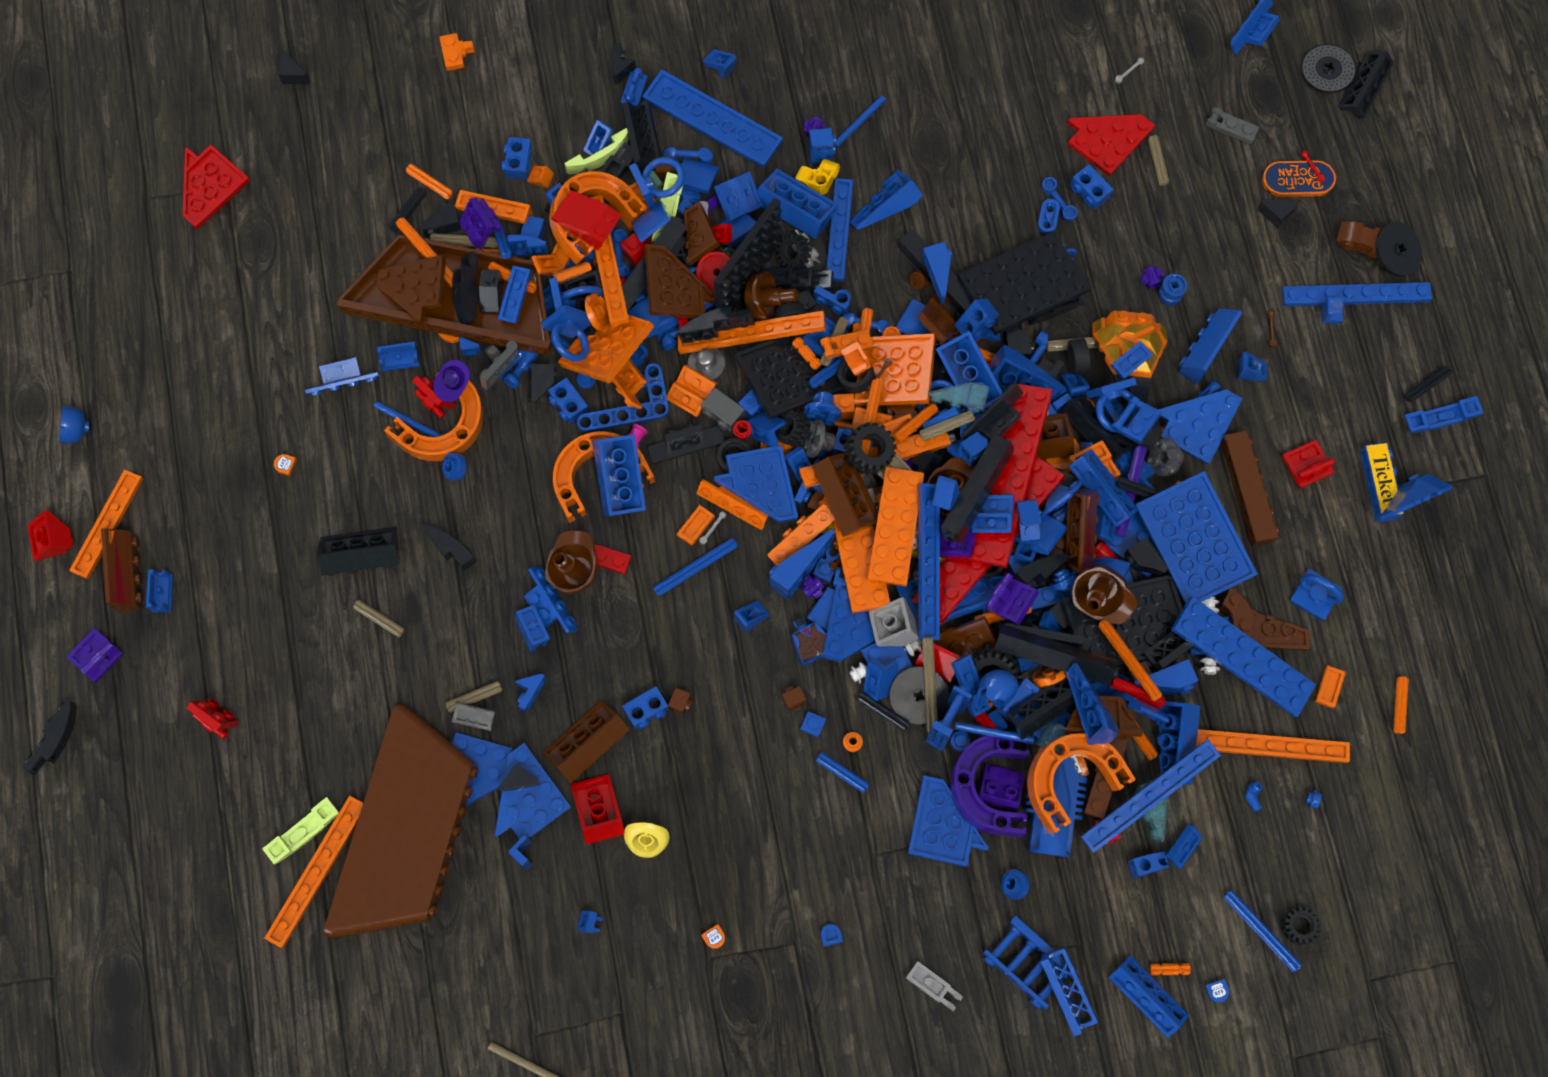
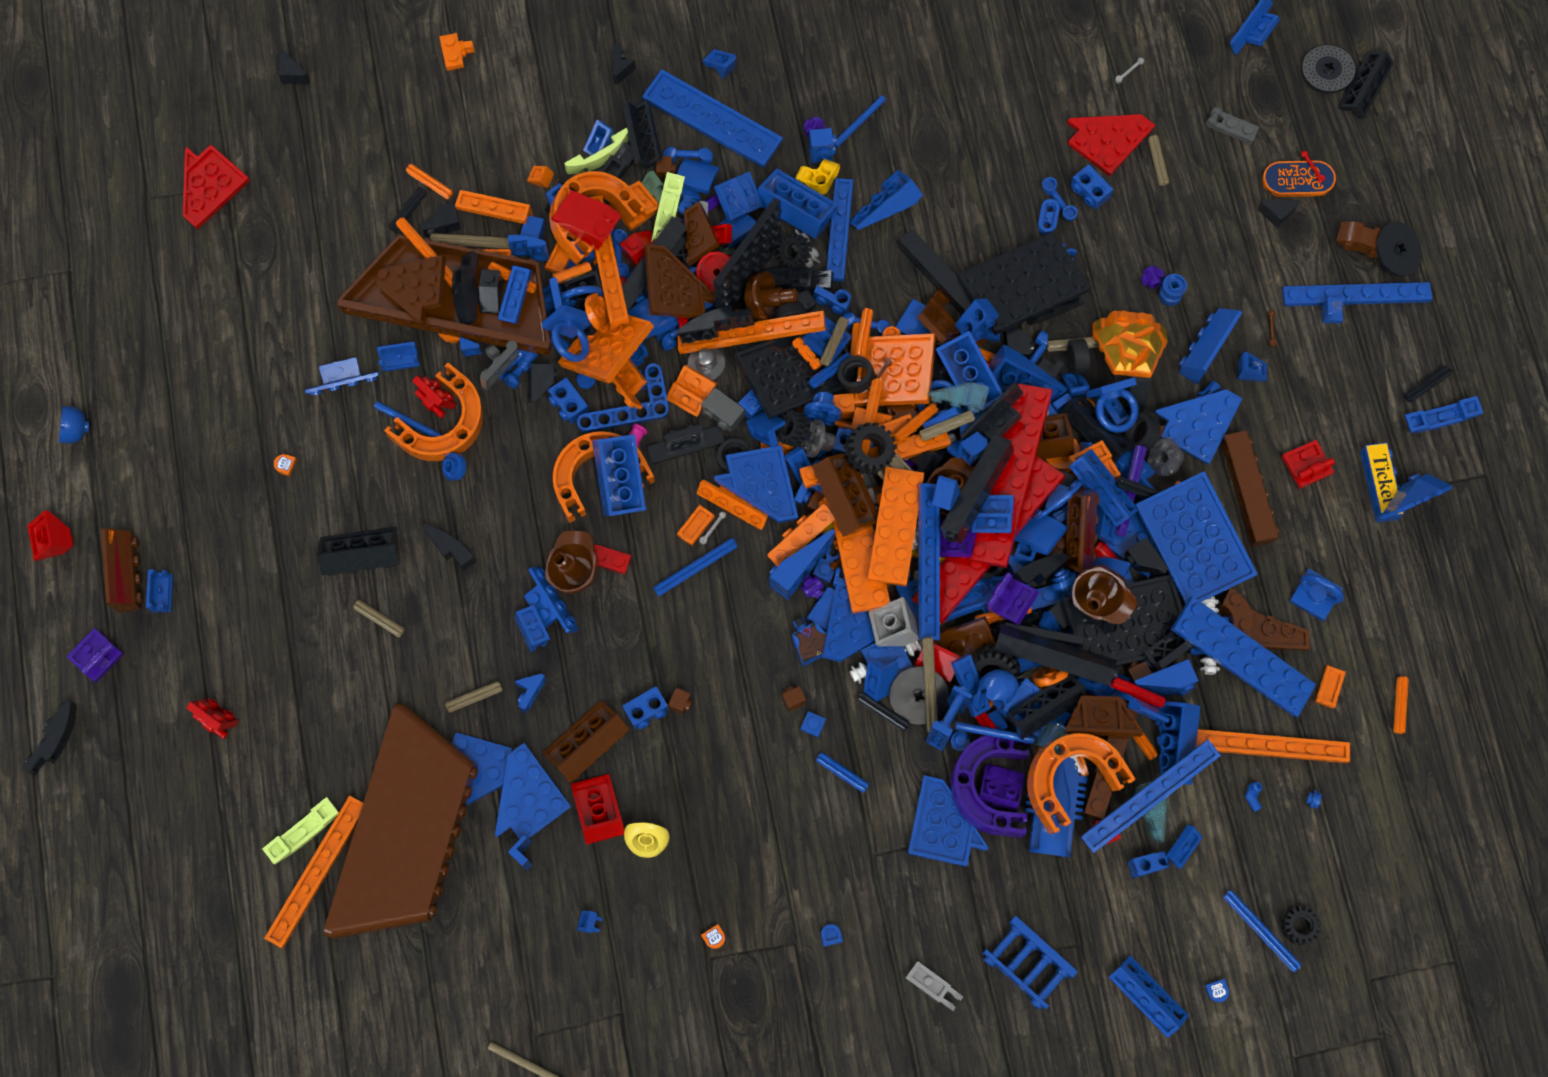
orange plate [69,469,143,580] -> none
dark purple piece [433,360,470,402] -> none
dark grey plate [452,702,495,731] -> none
dark purple plate [459,197,502,249] -> none
blue axle [493,218,512,260] -> none
black slope [499,764,540,792] -> none
blue brick [502,137,532,180] -> none
orange slope [531,254,563,276] -> none
blue hinge [621,68,648,106] -> none
blue tile [629,157,685,208] -> none
blue slope [632,201,671,242] -> none
red cone [733,420,752,441] -> none
blue slope [734,600,770,634] -> none
orange plate [820,329,874,359] -> none
orange panel [841,341,871,376] -> none
orange plate [843,732,863,752] -> none
reddish brown plate [909,270,931,290] -> none
blue slope [922,242,952,304] -> none
blue plate [1001,869,1030,900] -> none
blue slope [1016,499,1042,541] -> none
blue fence [1041,947,1098,1036] -> none
blue wedge [1066,663,1118,745] -> none
orange axle [1098,620,1162,701] -> none
blue plate [1111,341,1153,380] -> none
blue plate [1111,396,1161,445] -> none
orange axle [1150,963,1191,975] -> none

